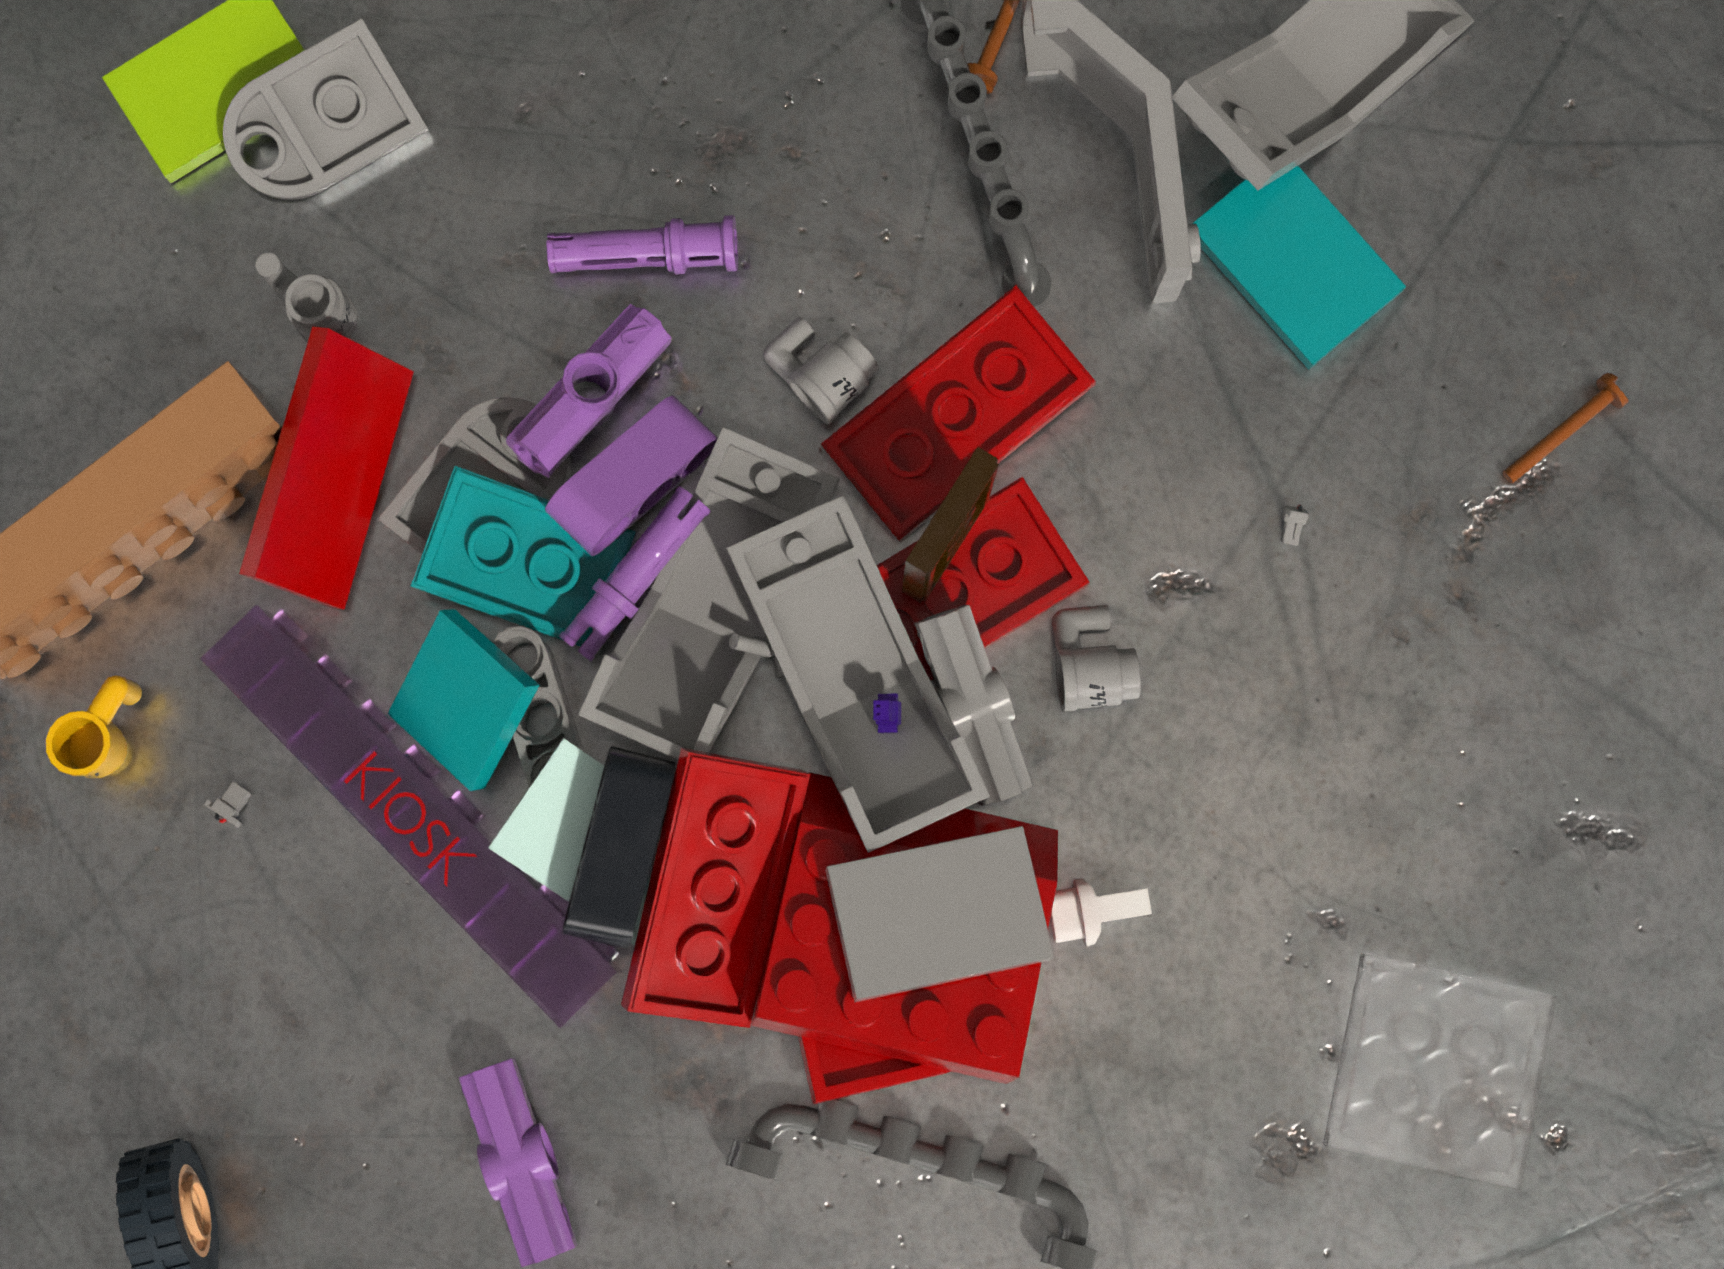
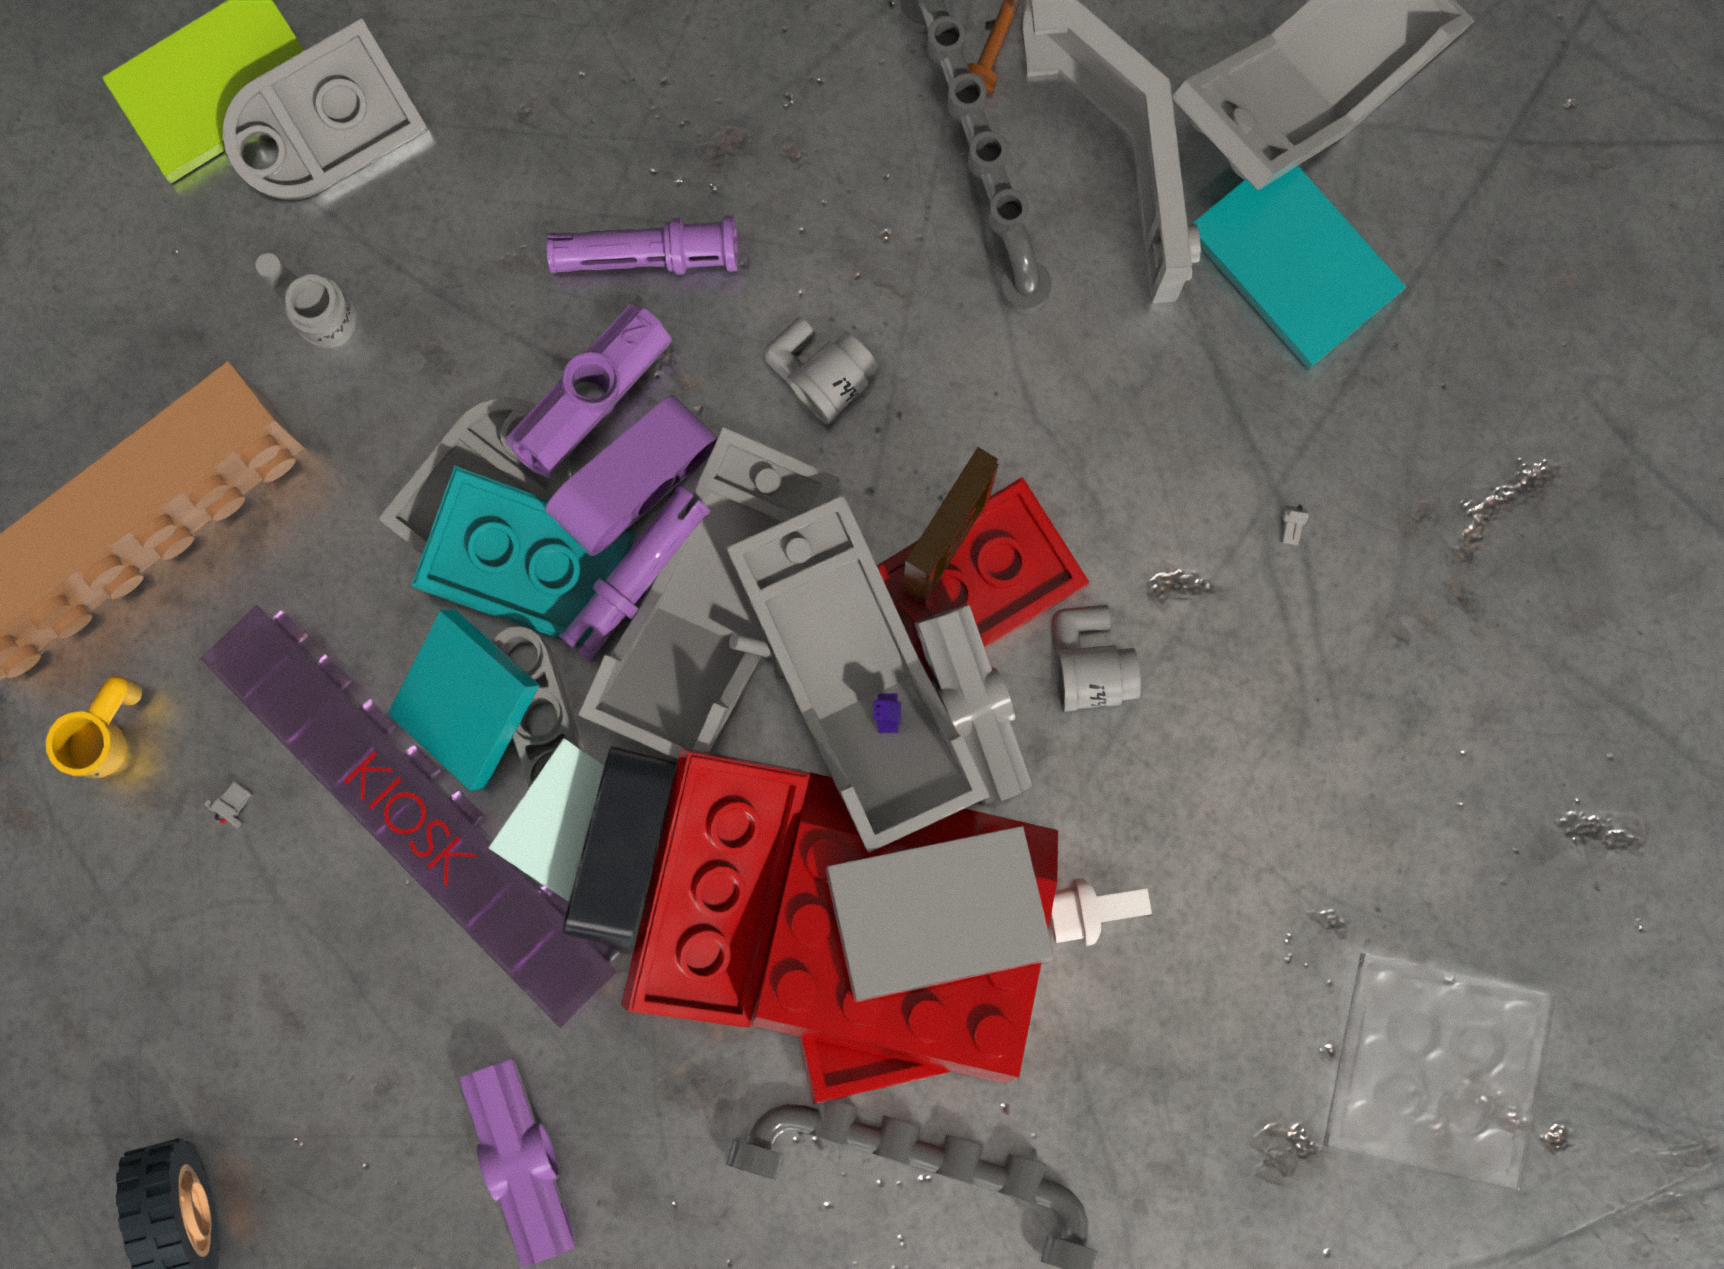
red tile [239,326,414,610] -> none
red tile [821,285,1096,543] -> none
dark orange piece [1502,373,1629,484] -> none

